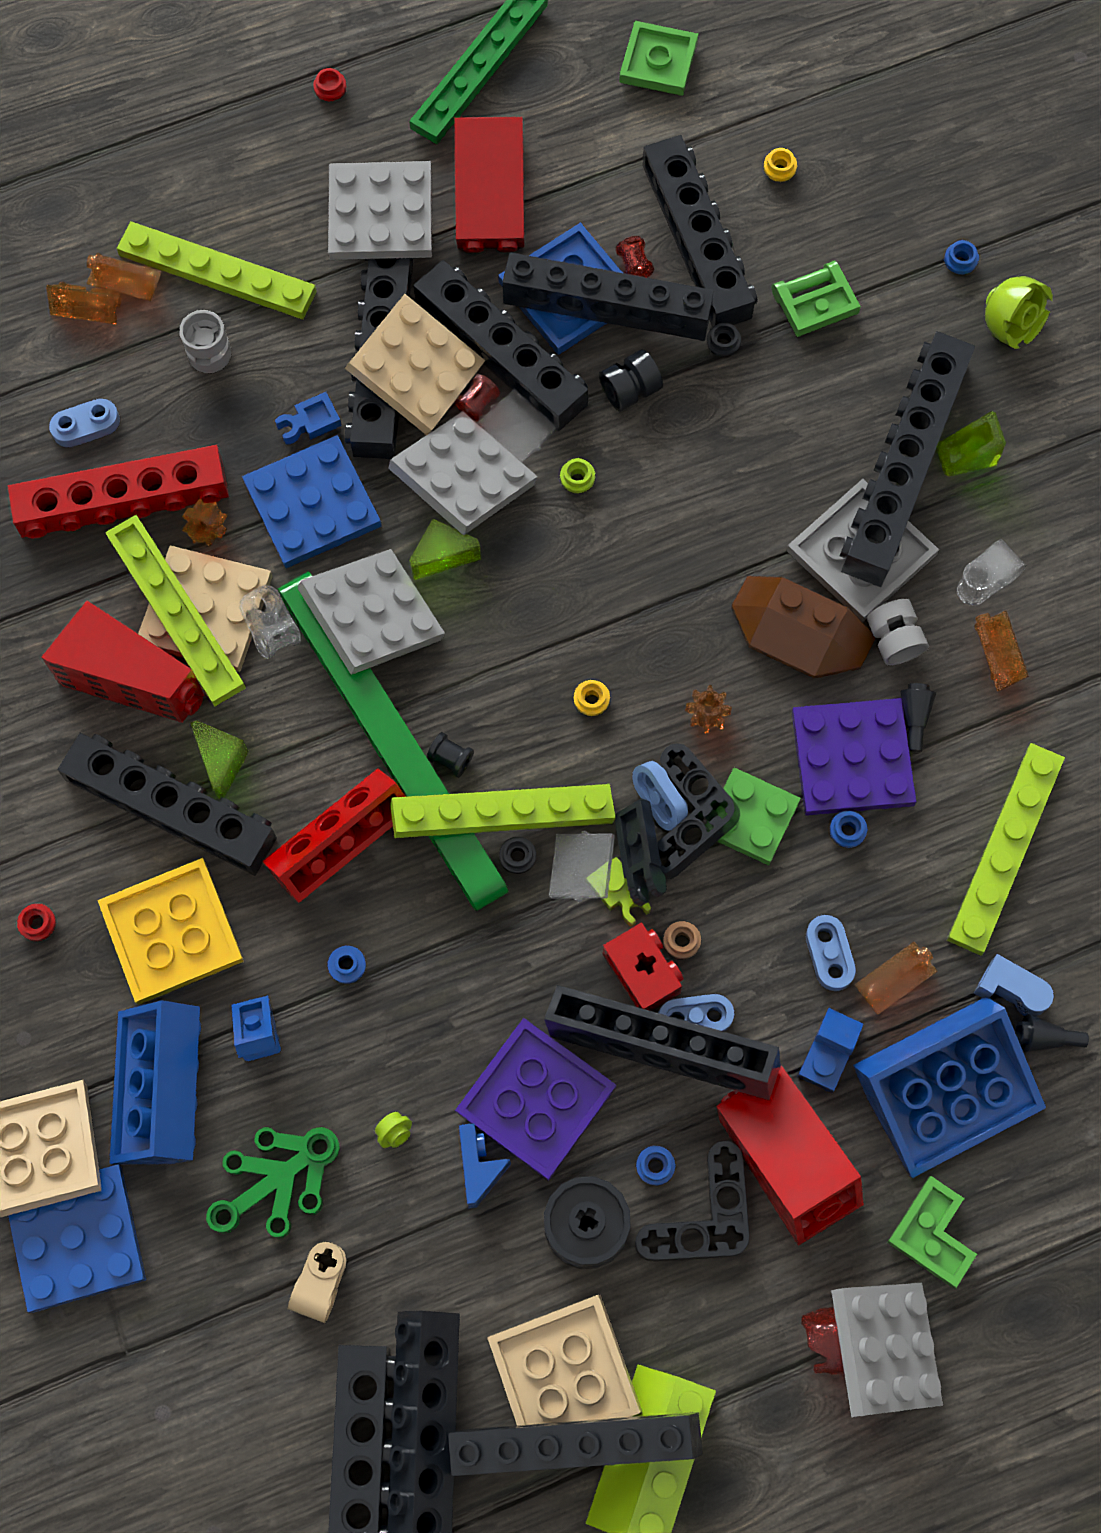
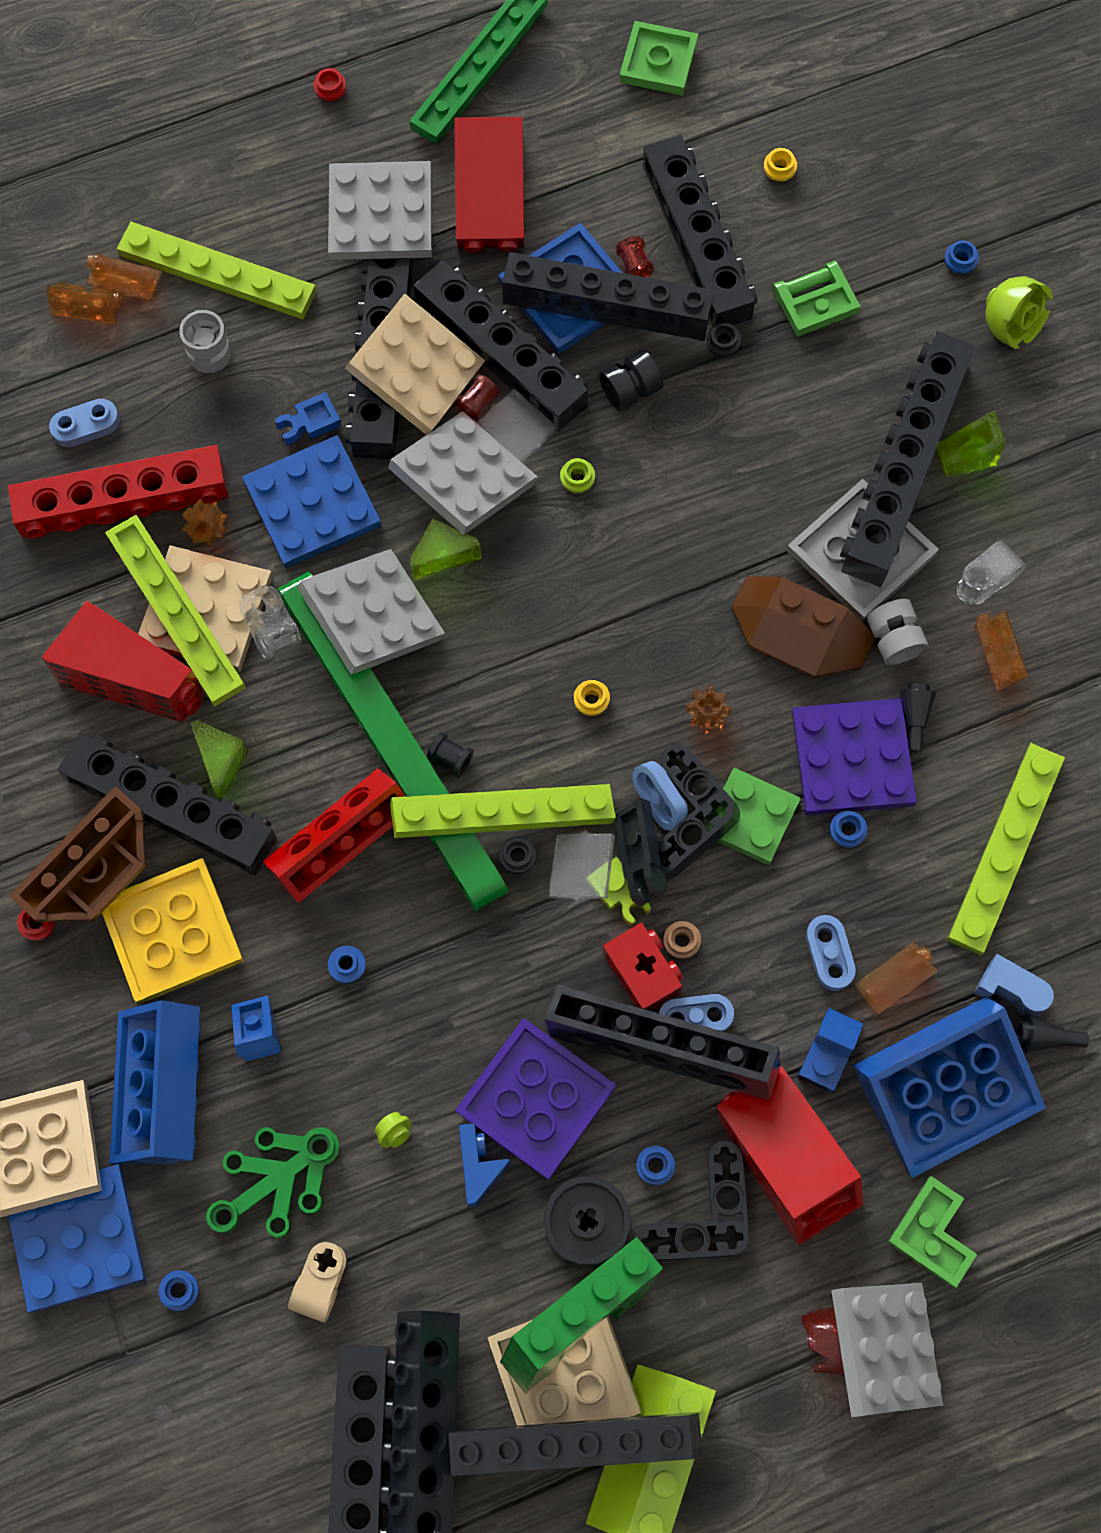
none -> reddish brown wedge [9,786,147,922]
none -> blue plate [159,1270,199,1311]
none -> green arch [500,1237,663,1394]

